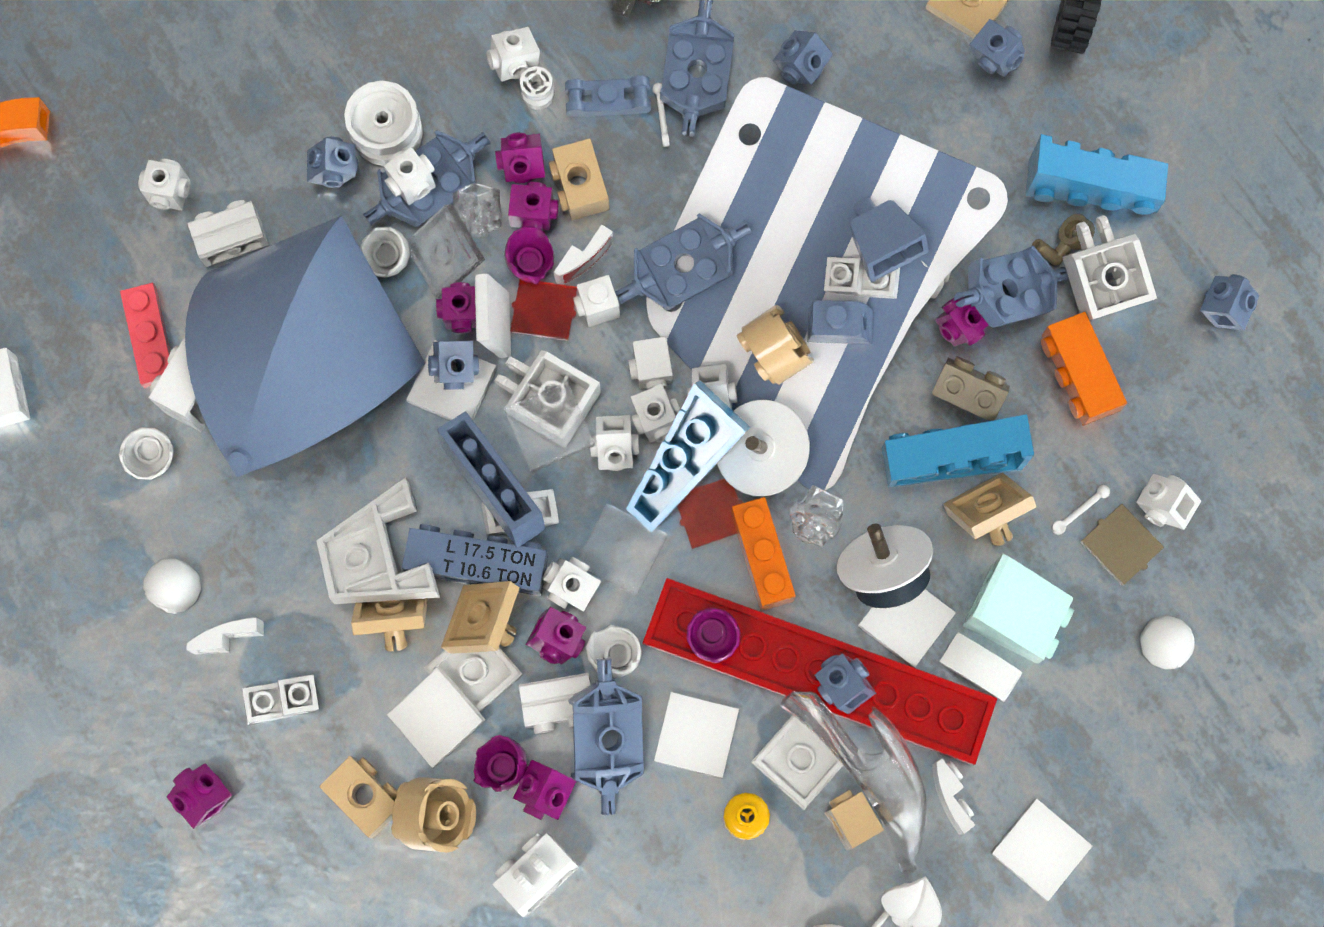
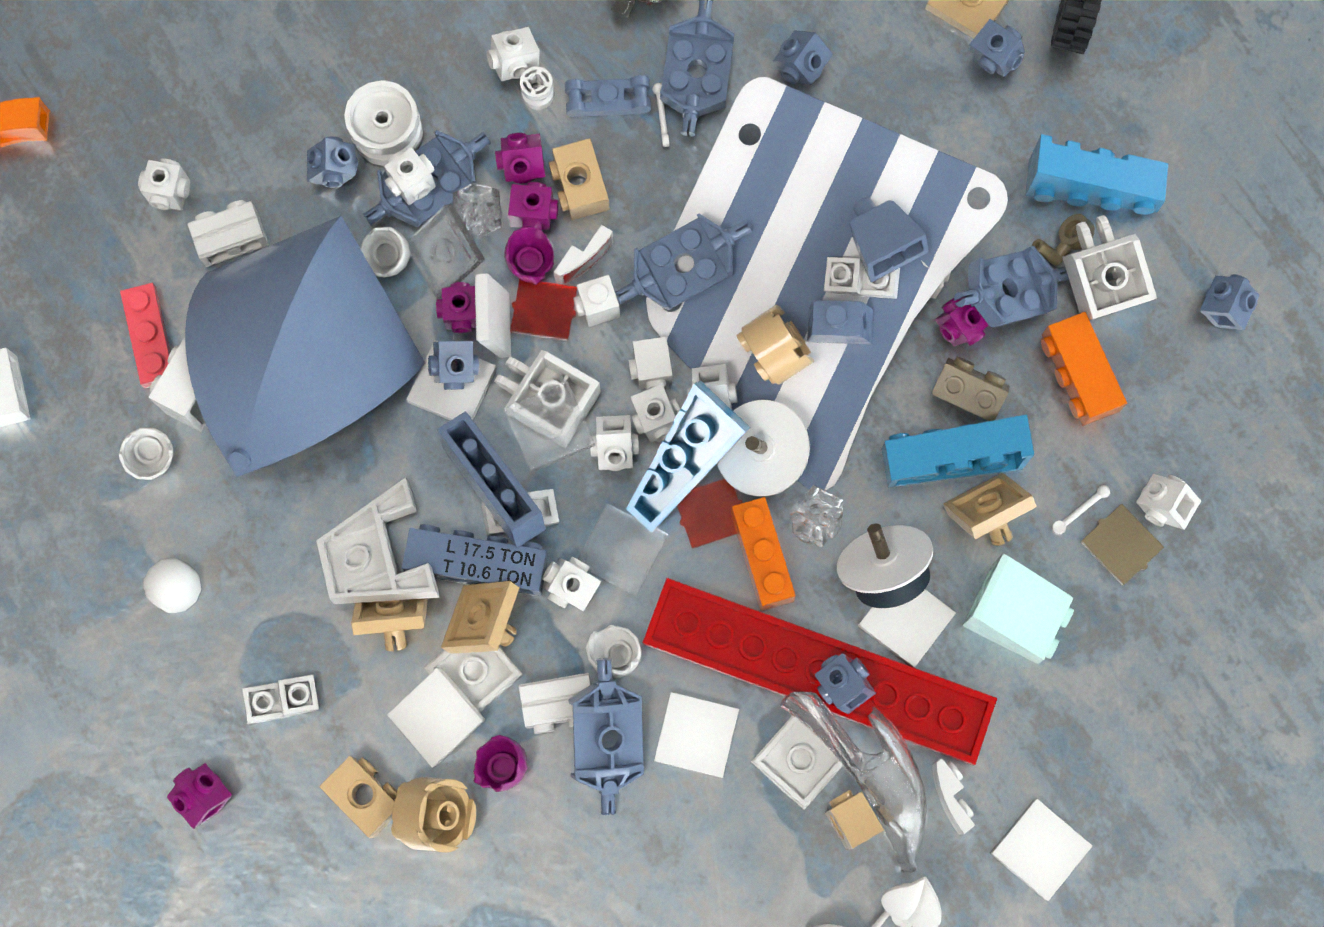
white slope [187,617,264,655] -> none
white hinge [493,833,580,917] -> none
magenta brick [513,759,576,820] -> none
magenta brick [525,606,586,665] -> none
magenta hair [687,608,741,663] -> none
yellow head [723,792,770,840] -> none
white slope [939,632,1022,702] -> none
white hair [1140,615,1195,669] -> none

